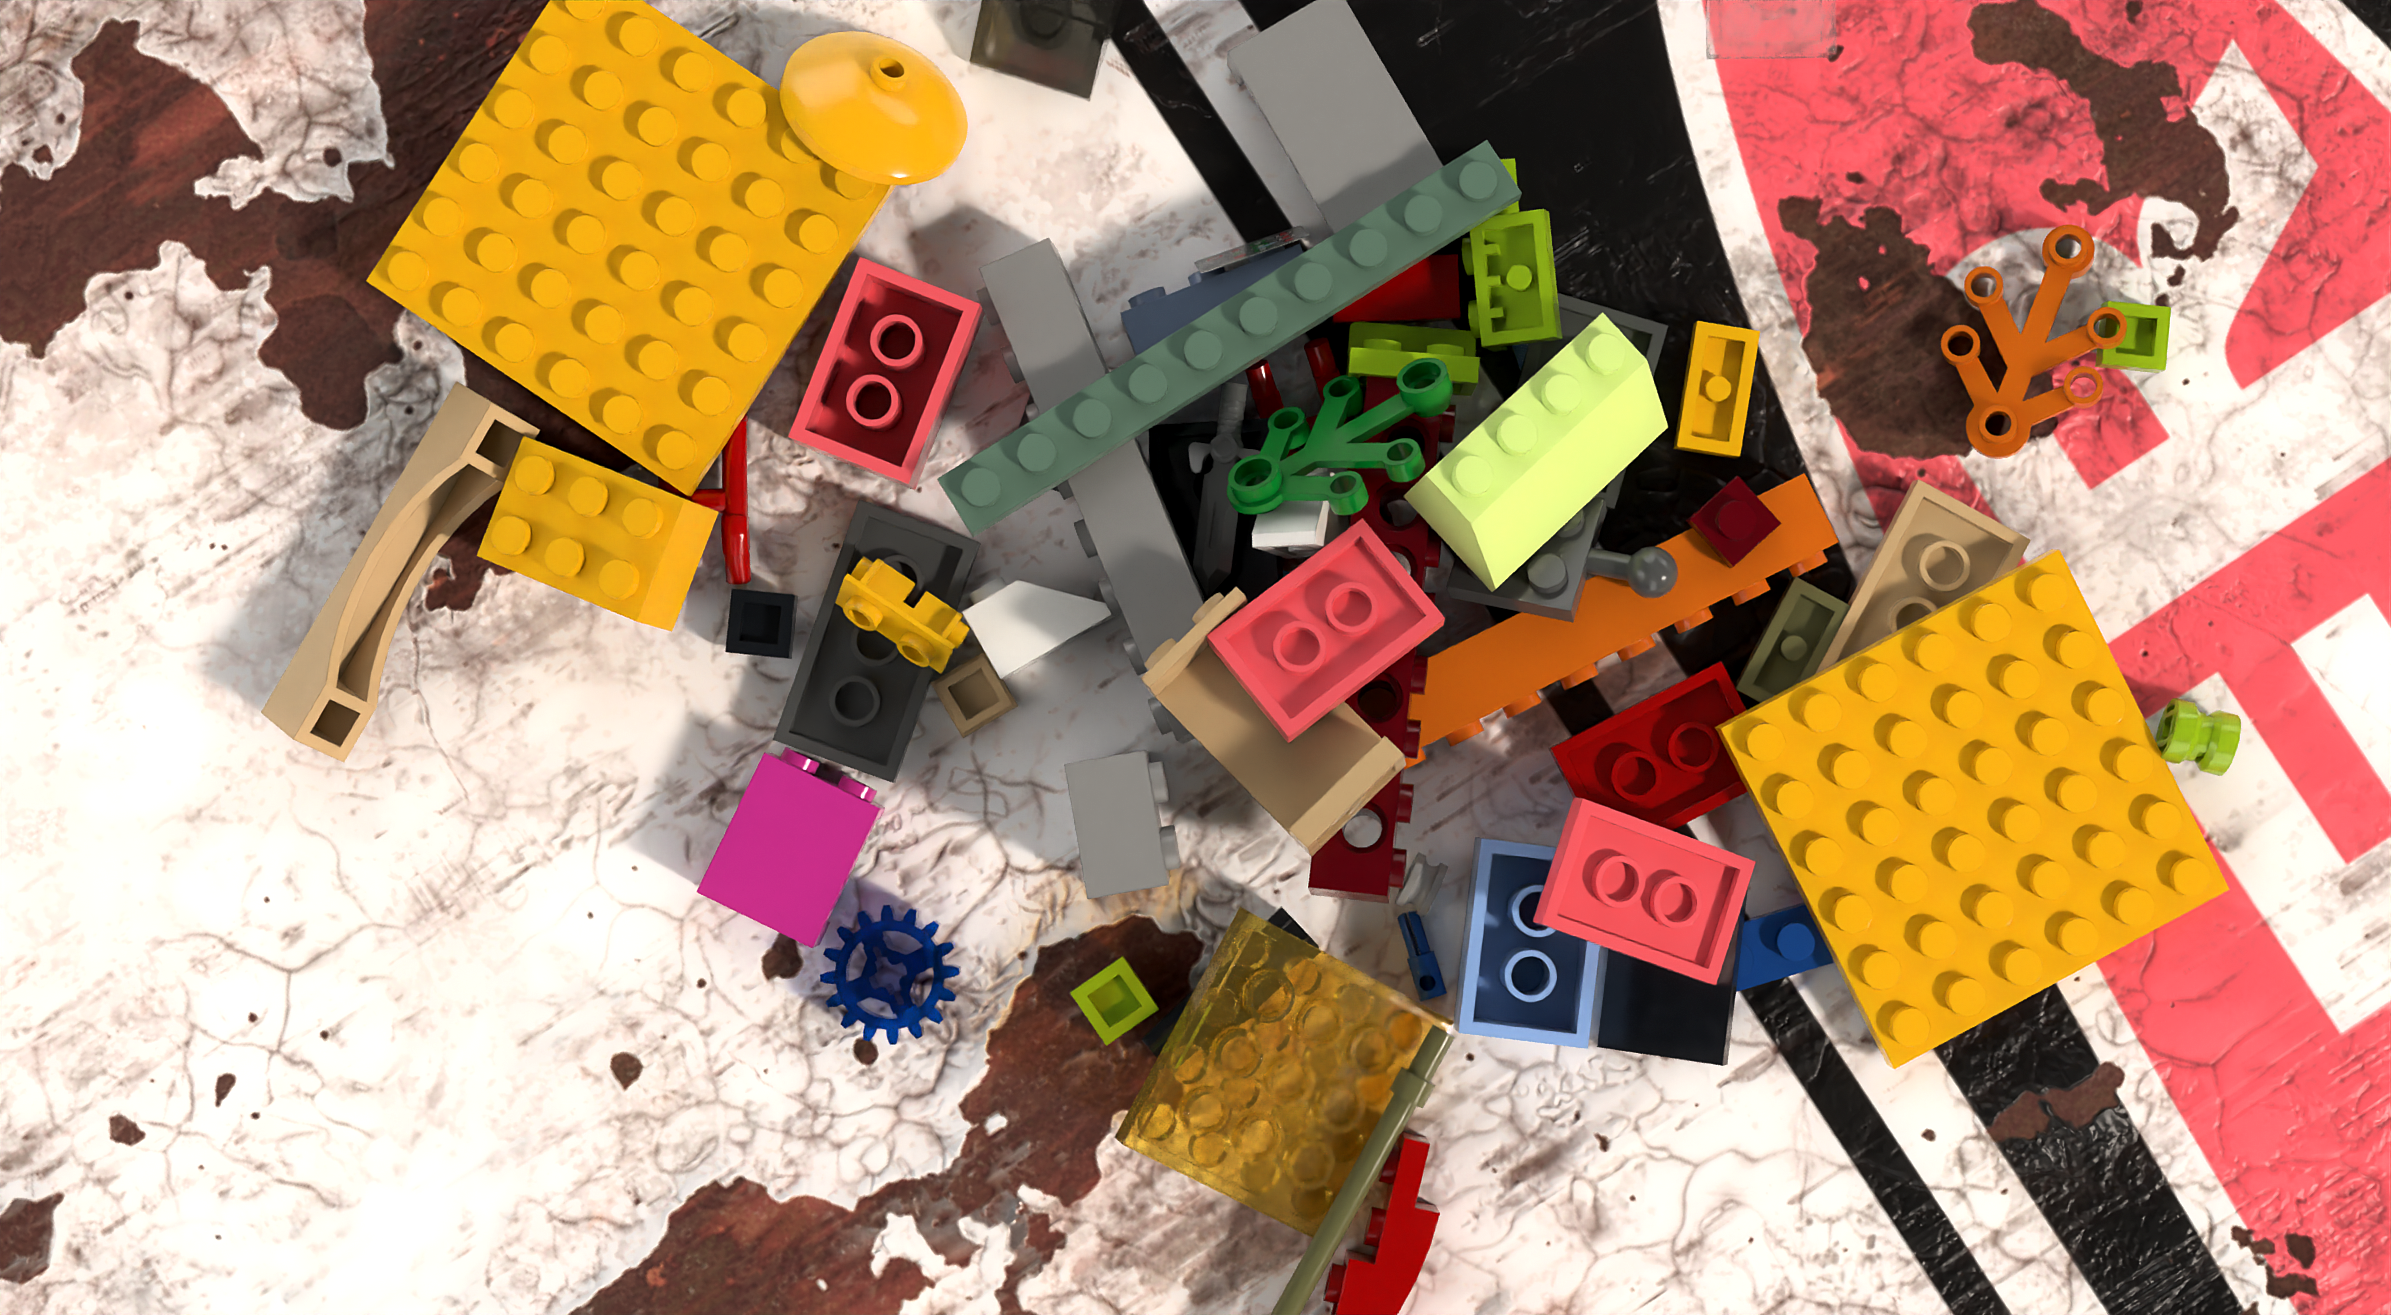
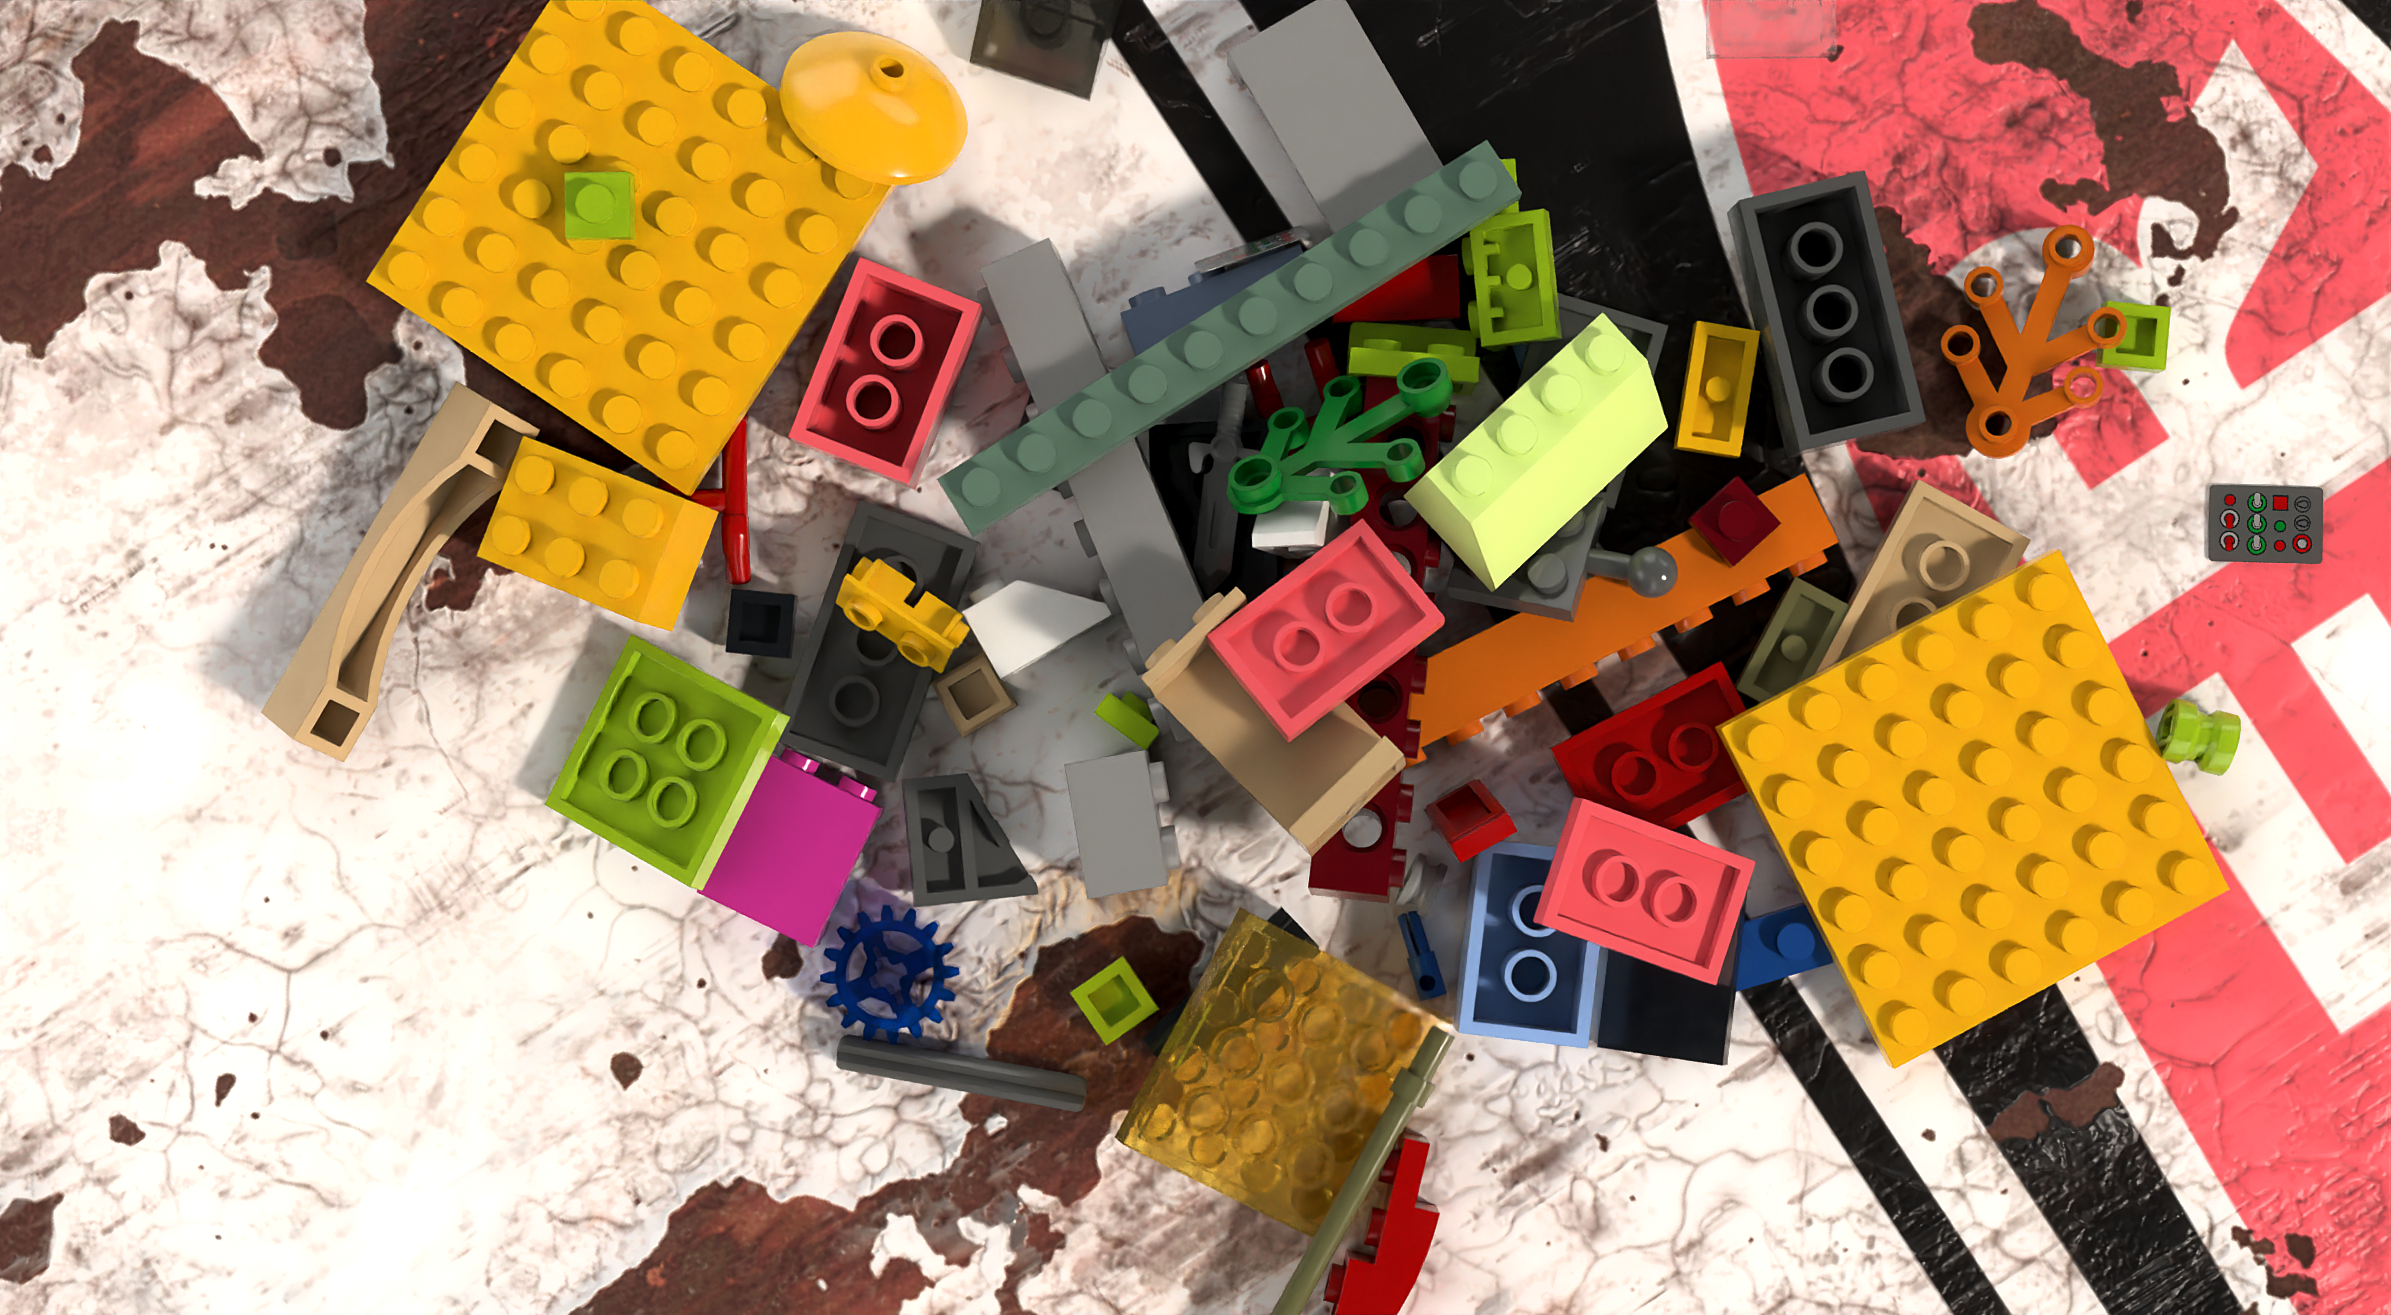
none -> lime plate [544,634,790,891]
none -> lime plate [564,172,635,241]
none -> dark grey axle [836,1034,1088,1112]
none -> dark grey wing [901,773,1038,907]
none -> lime plate [1094,690,1160,751]
none -> red tile [1423,779,1518,863]
none -> dark grey brick [1727,170,1926,458]
none -> dark grey sticker [2208,485,2323,564]

